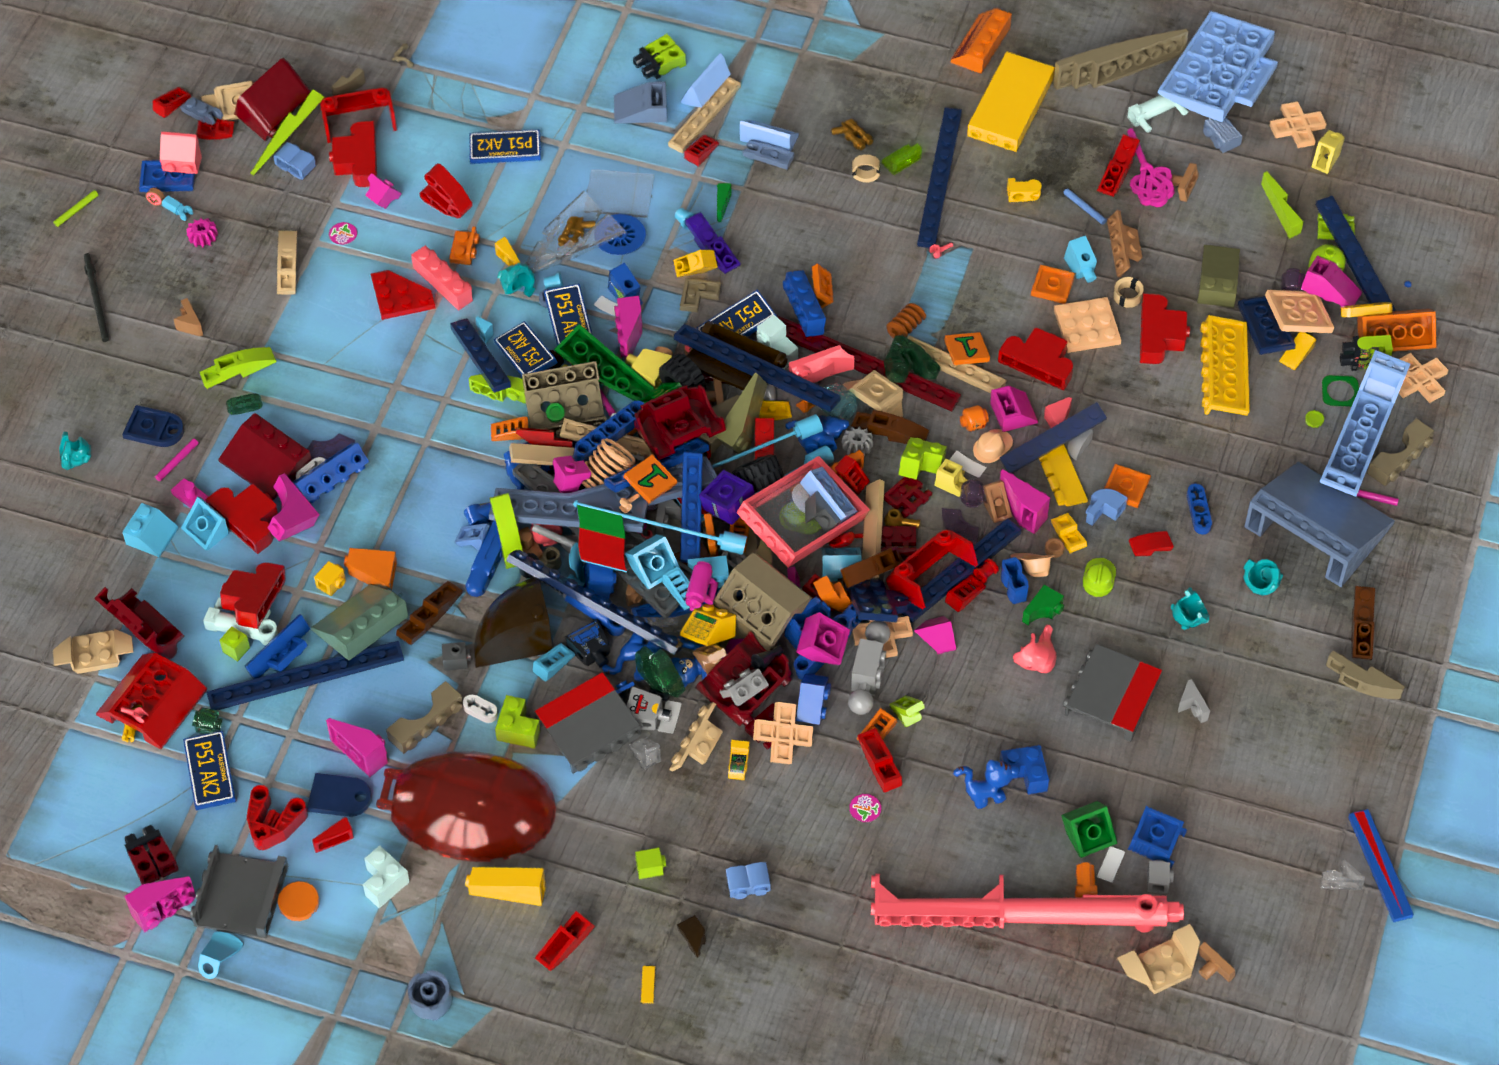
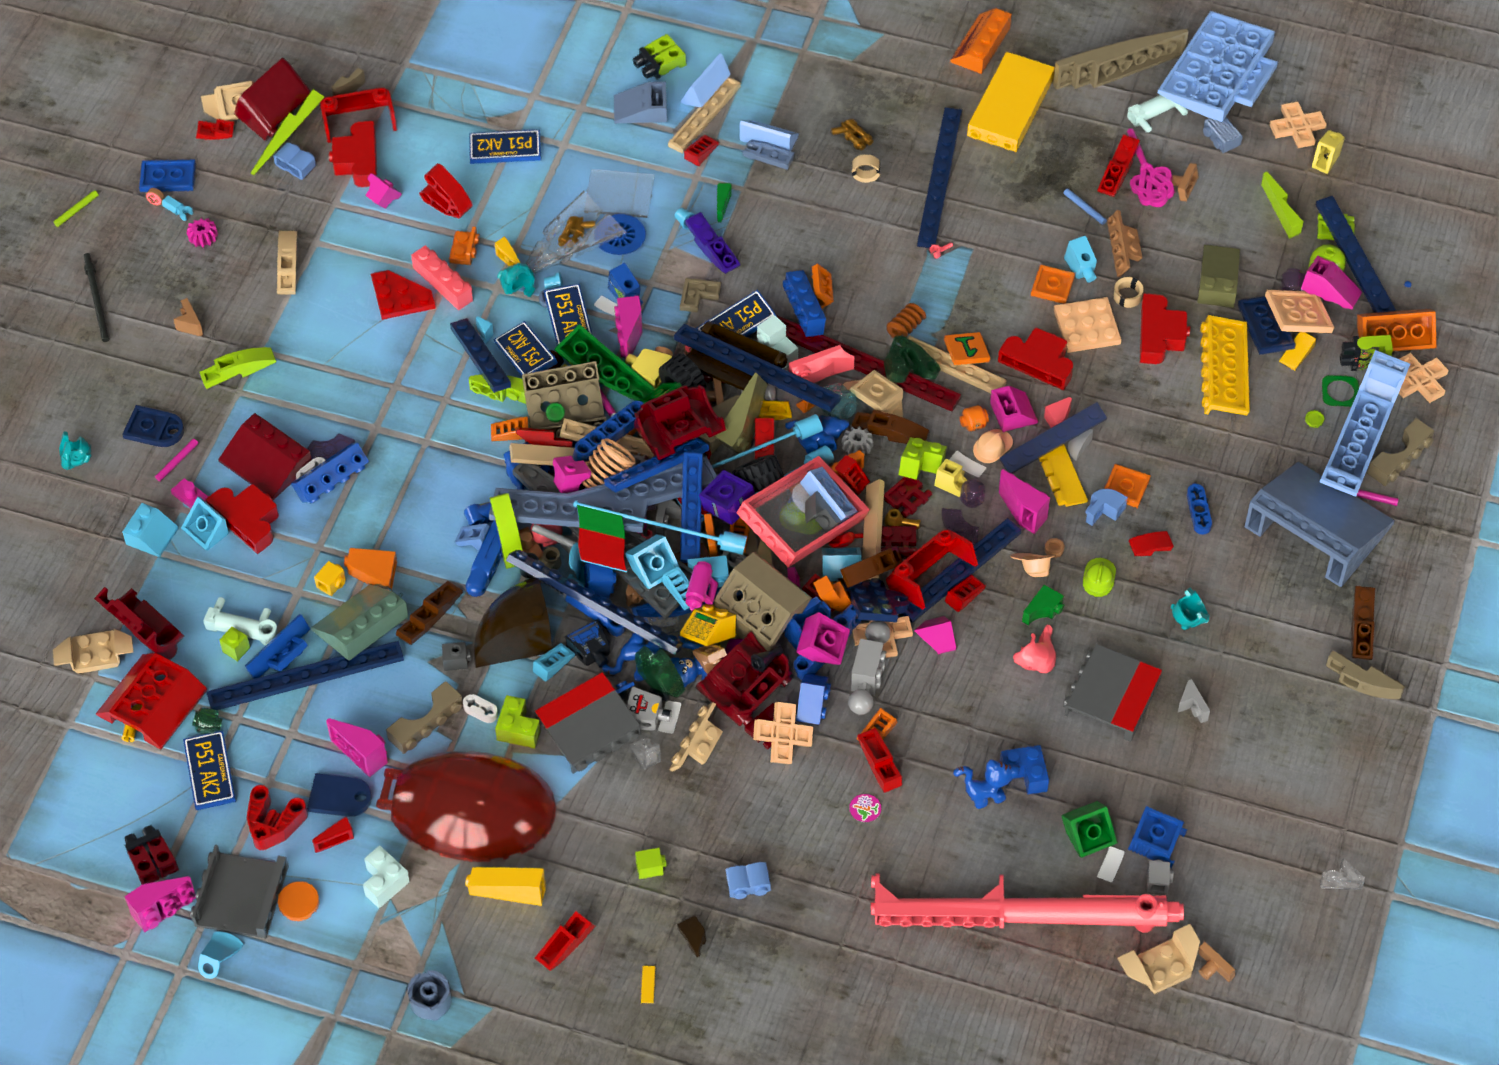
coral hand [121,707,148,723] -> none
red slope [153,87,191,118] -> none
slope [160,132,202,174] -> none
sand blue hinge [181,97,223,125] -> none
red brick [220,563,286,629] -> none
clear green beam [226,393,263,415] -> none
dark pink arch [268,473,319,542] -> none
sticker [329,222,357,245] -> none
dark tan piece [392,43,413,68] -> none
light nougat hand [619,493,640,513] -> none
orange tile [623,455,678,504] -> none
yellow slope [673,250,718,277] -> none
light grey bracket [719,668,768,706] -> none
yellow leg [728,740,750,780] -> none
clear neon green panel [881,143,922,175] -> none
lime slope [889,695,925,727] -> none
red bush [973,558,999,583] -> none
medium nougat slope [983,480,1012,523] -> none
blue brick [1001,557,1029,604] -> none
yellow leg [1007,178,1042,202] -> none
yellow slope [1051,513,1087,553] -> none
orange piece [1075,862,1098,898] -> none
teal helmet [1243,559,1283,596] -> none
yellow beam [1341,302,1392,317] -> none
blue tile [1348,809,1414,923] -> none

